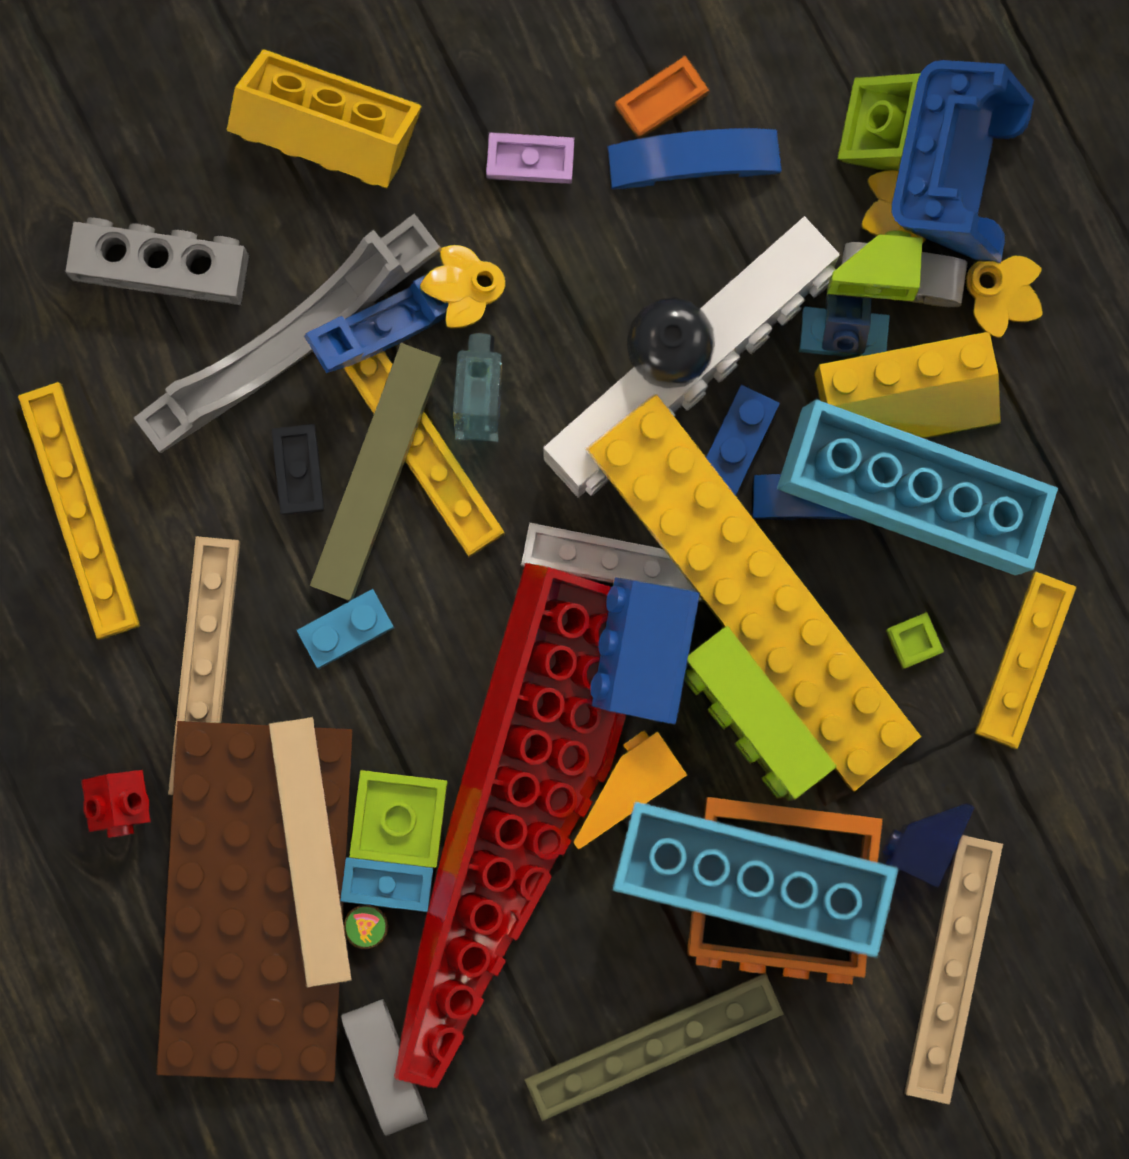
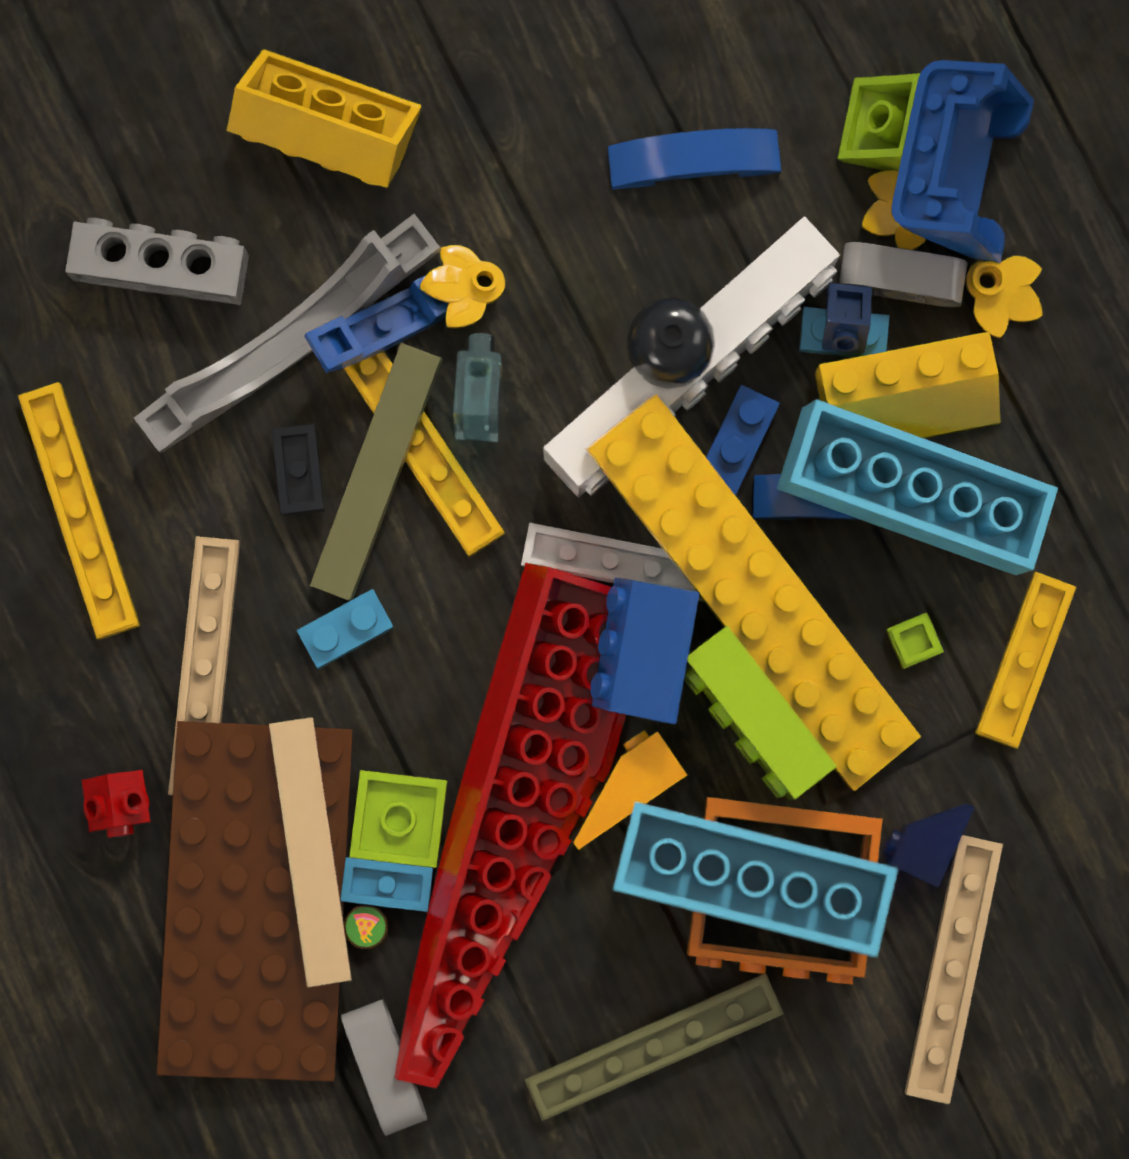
lavender plate [486,133,574,184] -> none
orange tile [615,56,709,139] -> none
lime slope [827,231,923,301] -> none

